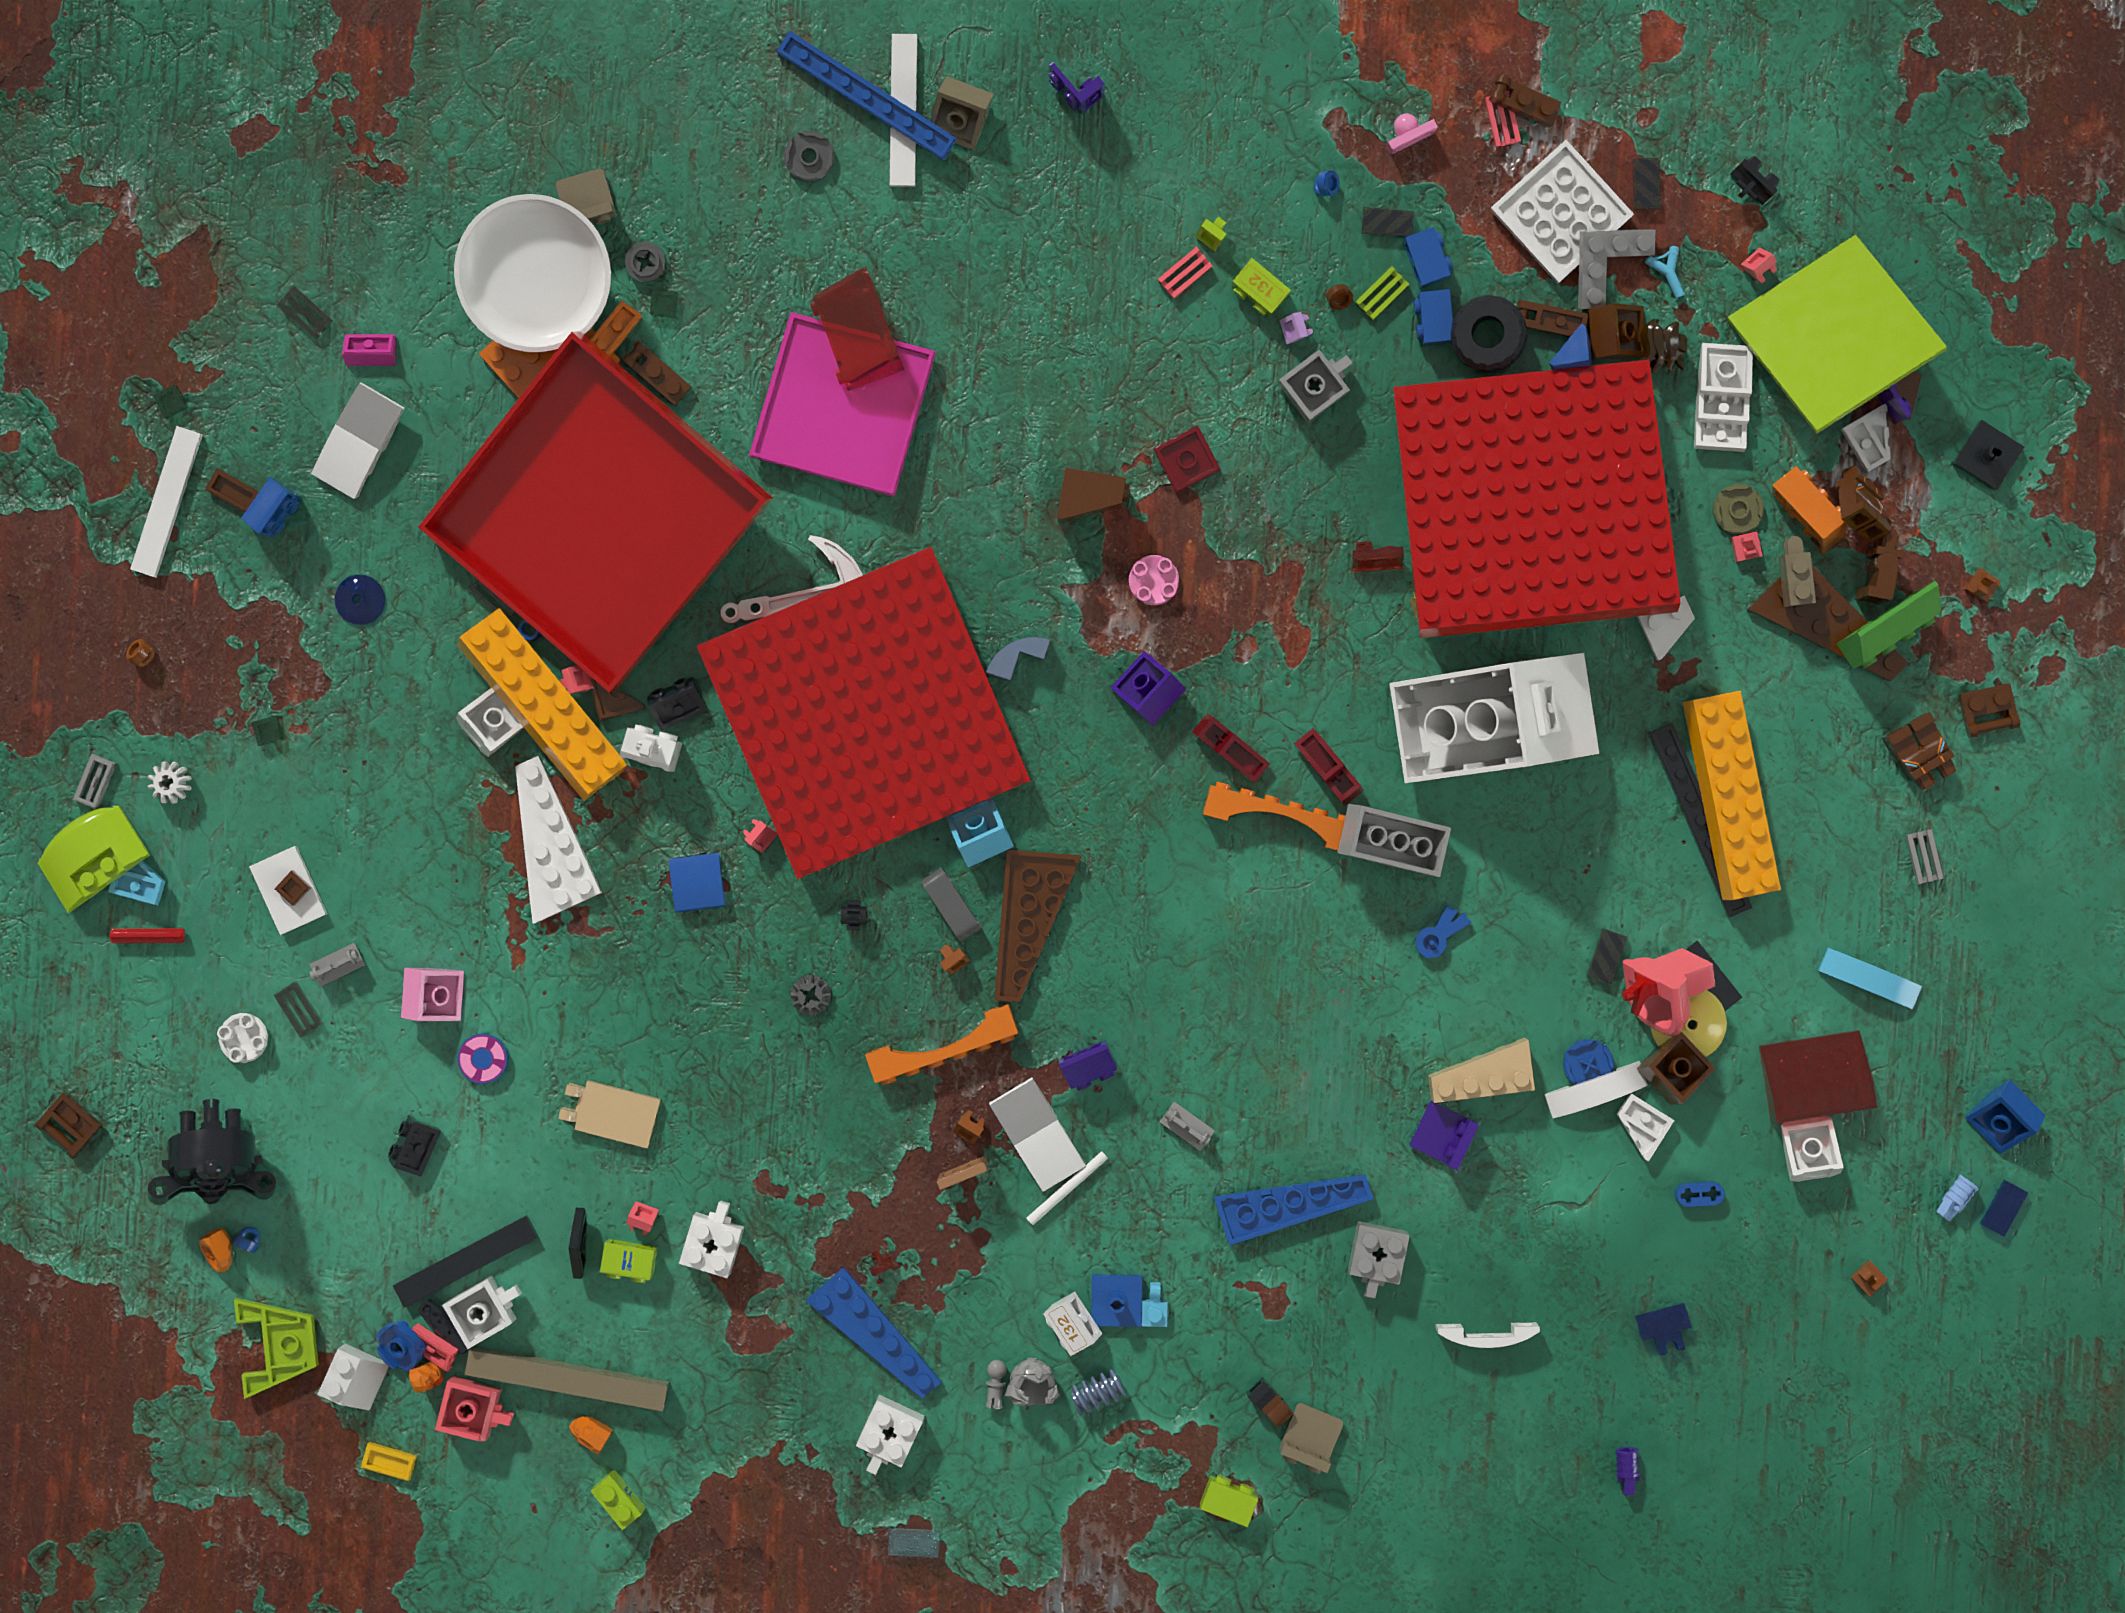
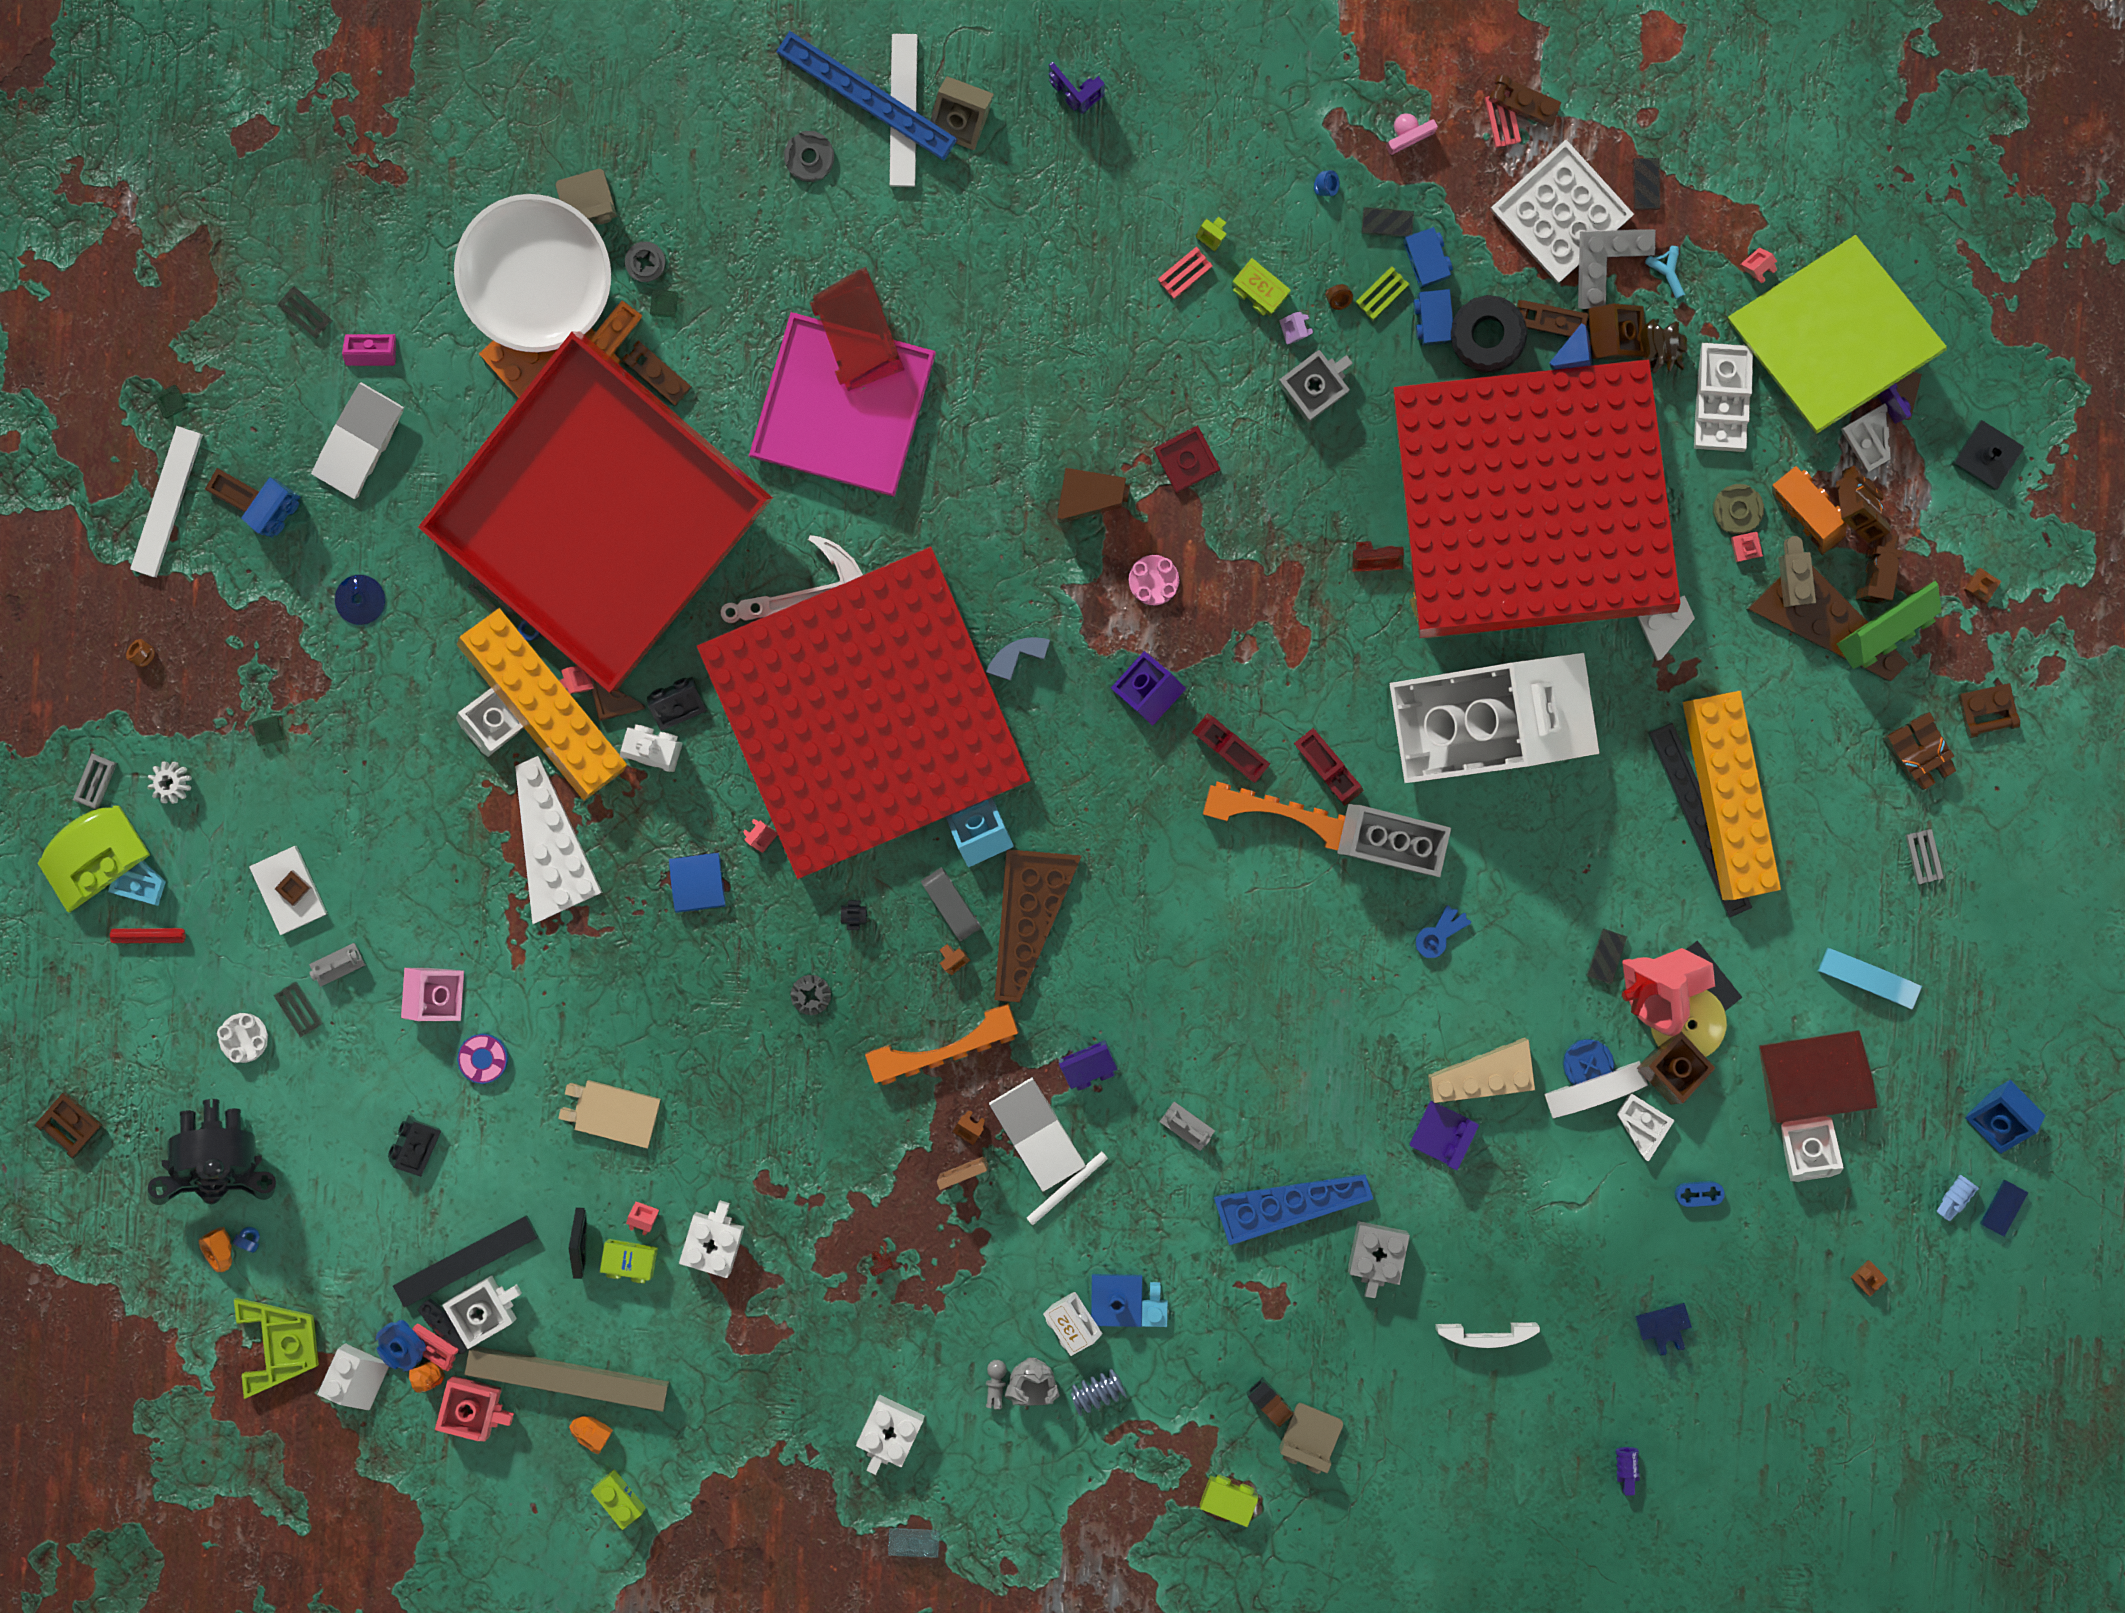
yellow tile [361,1442,417,1481] -> none
blue wing [806,1267,942,1399] -> none
black hips [1730,156,1780,205] -> none

